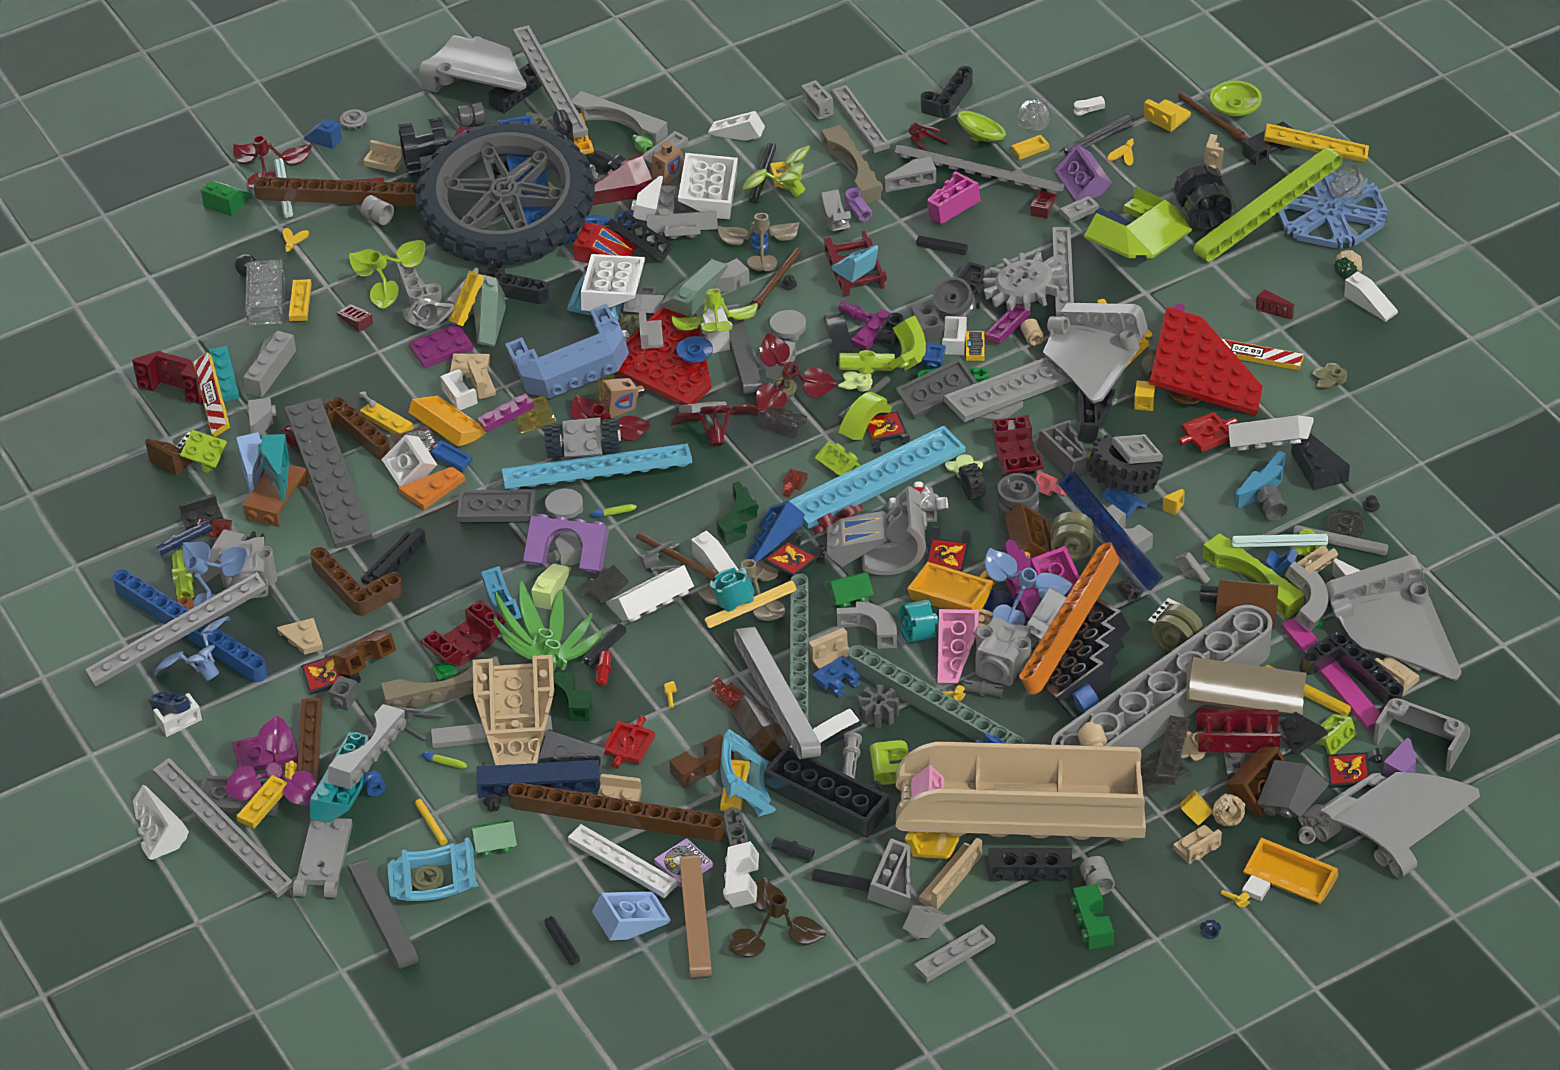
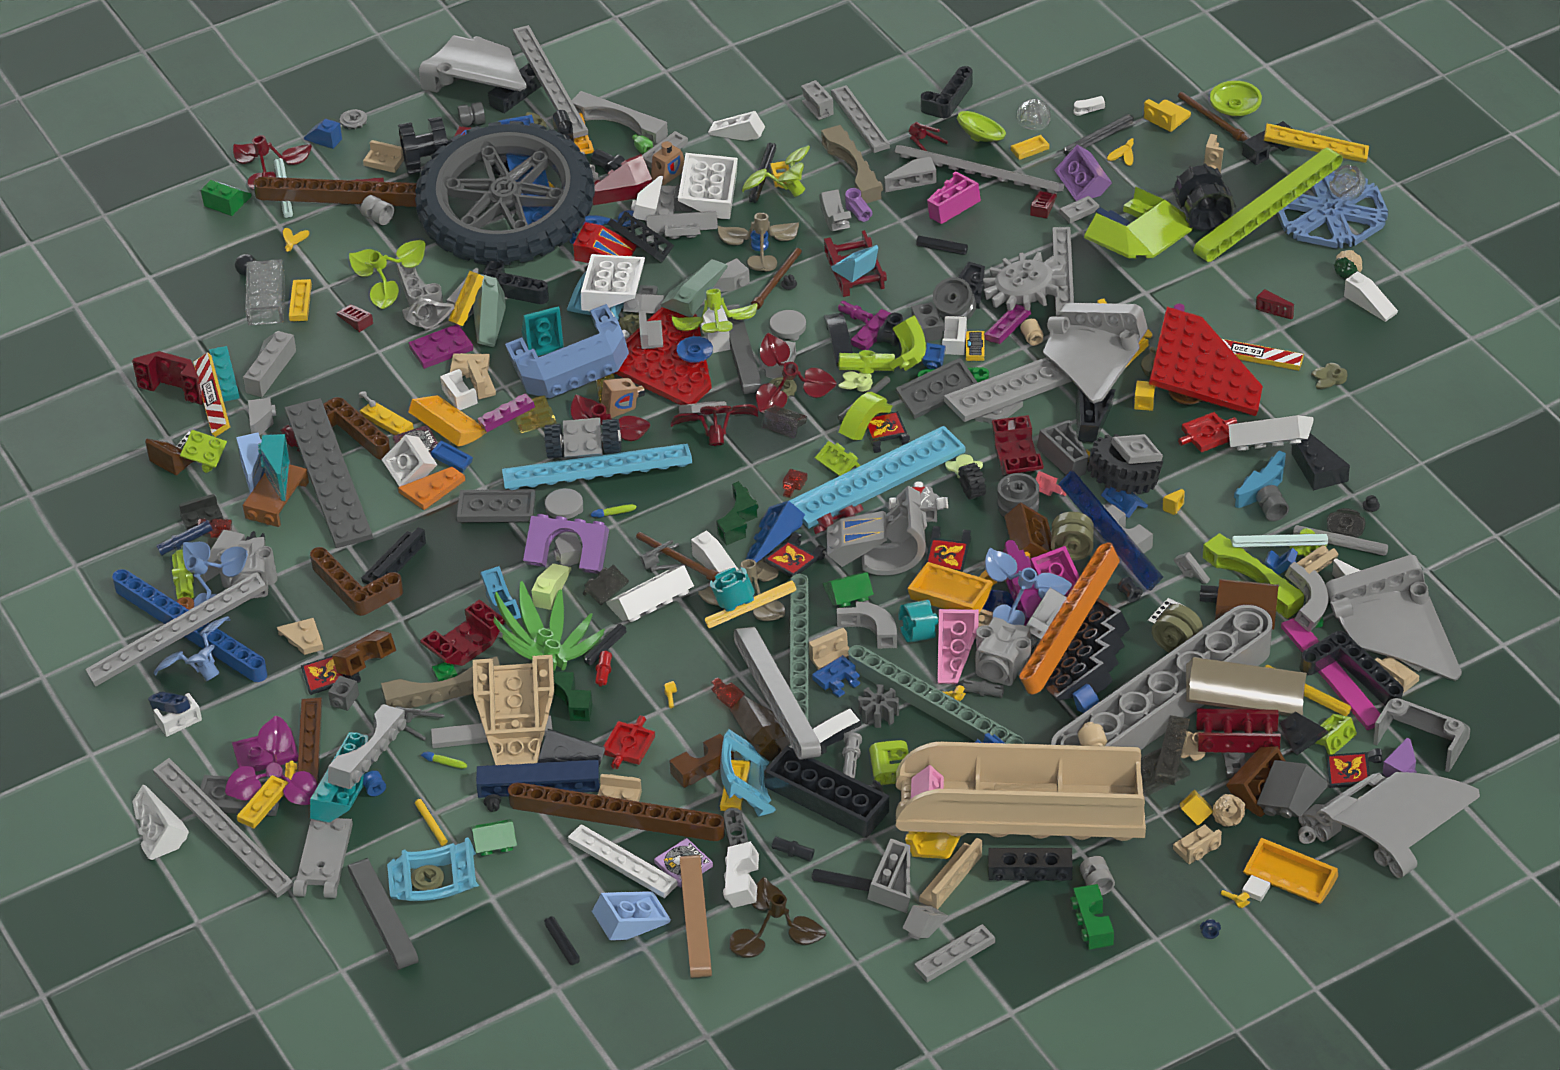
none -> teal slope [522,306,564,356]

